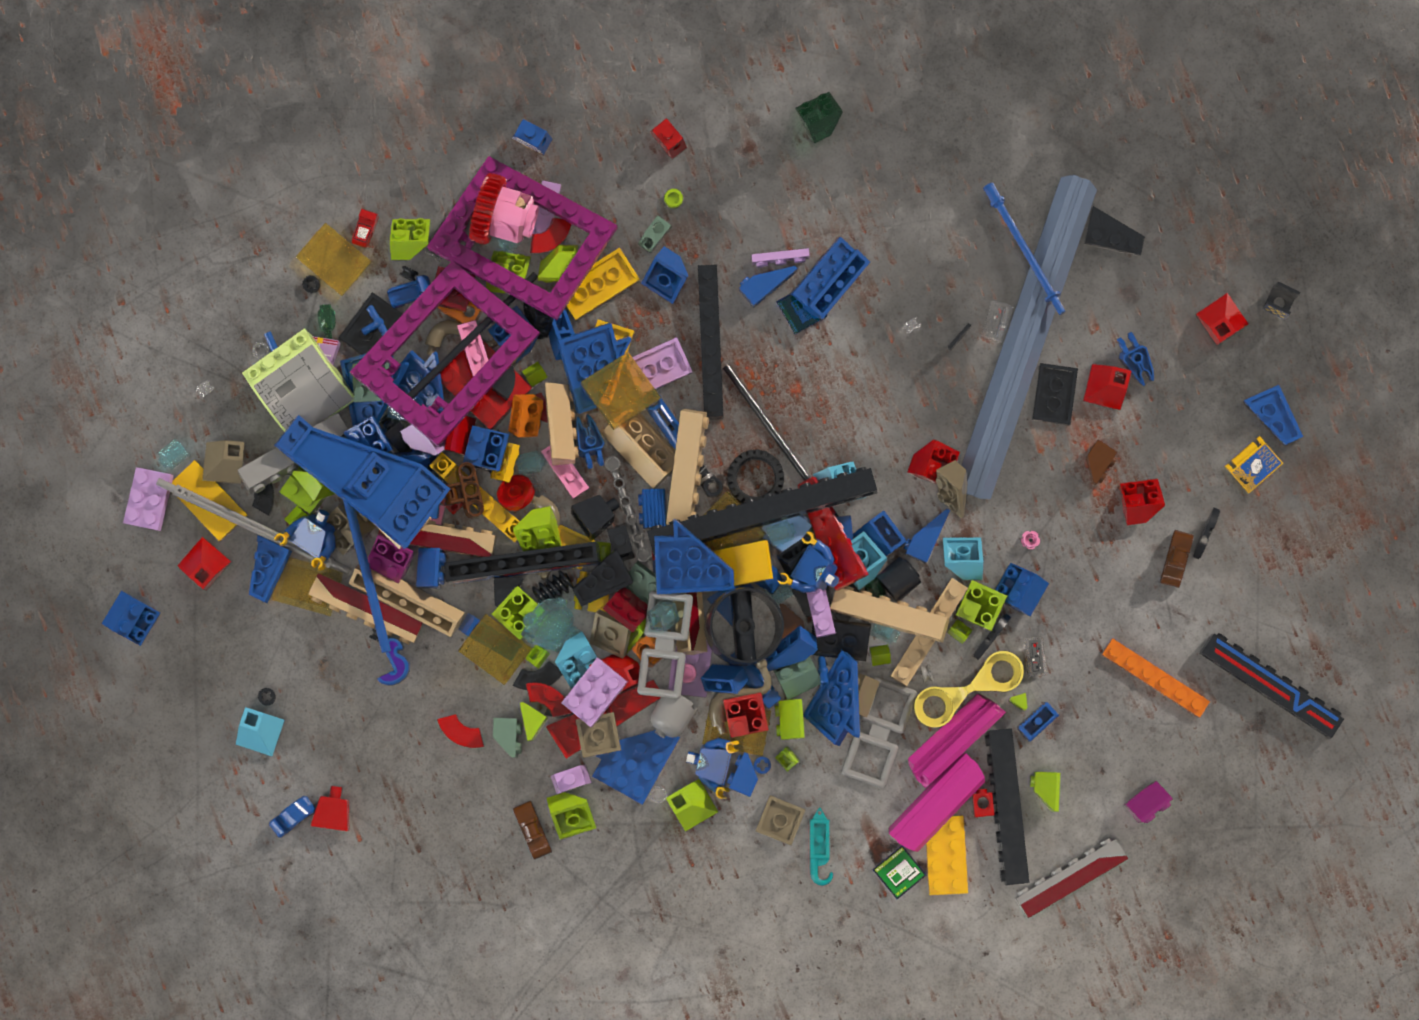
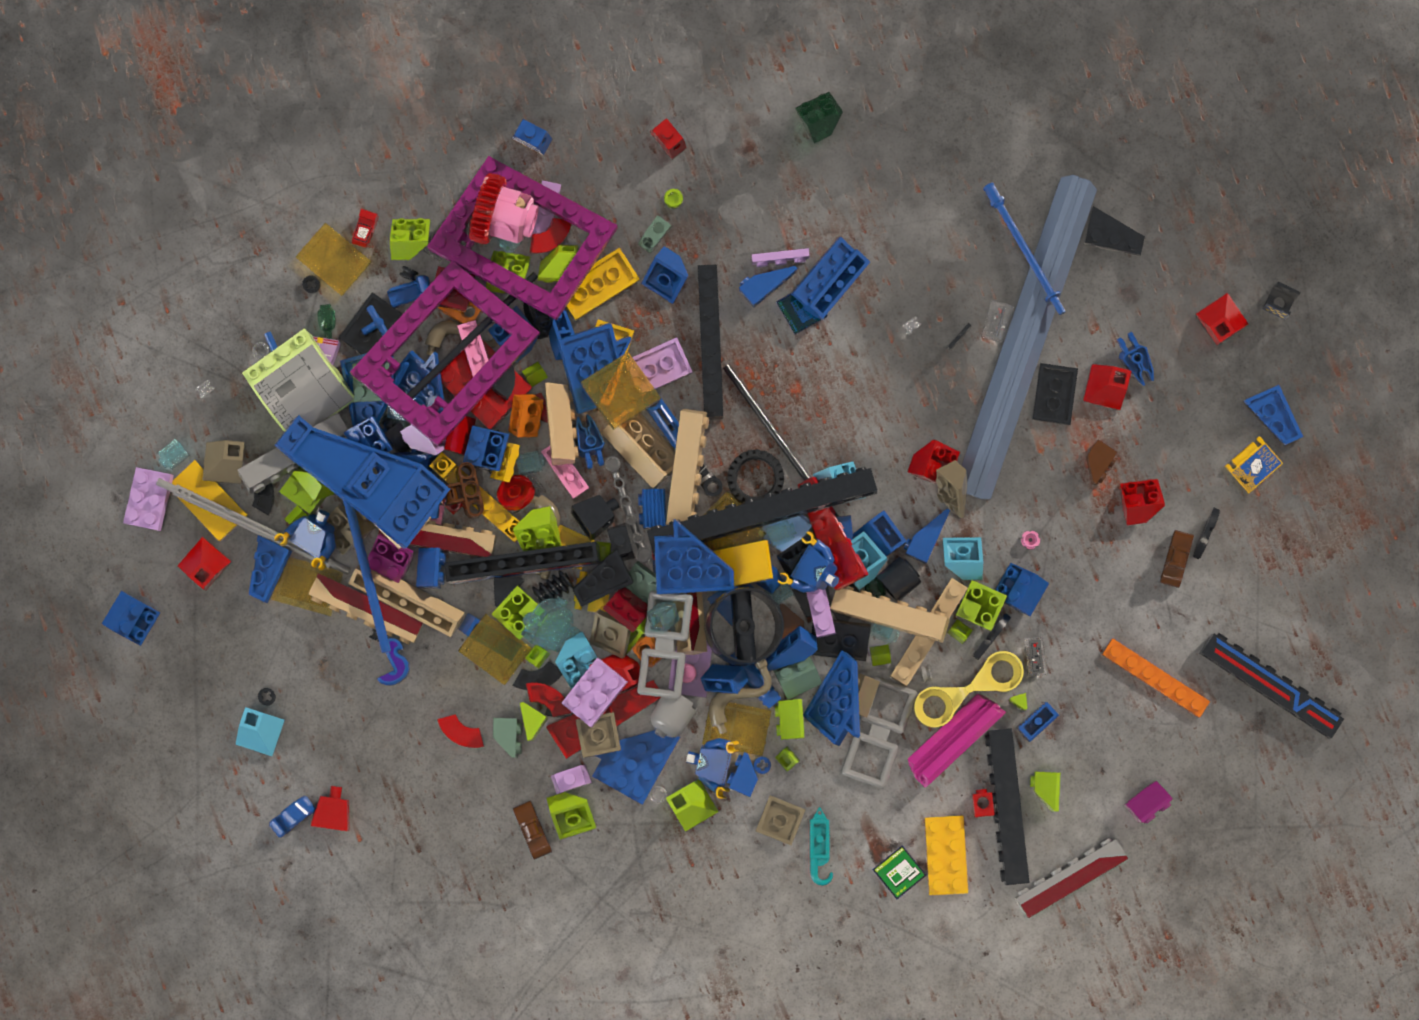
red slope [723,692,769,738] -> none
blue piece [818,656,829,686] -> none
dark pink piece [888,753,985,852] -> none

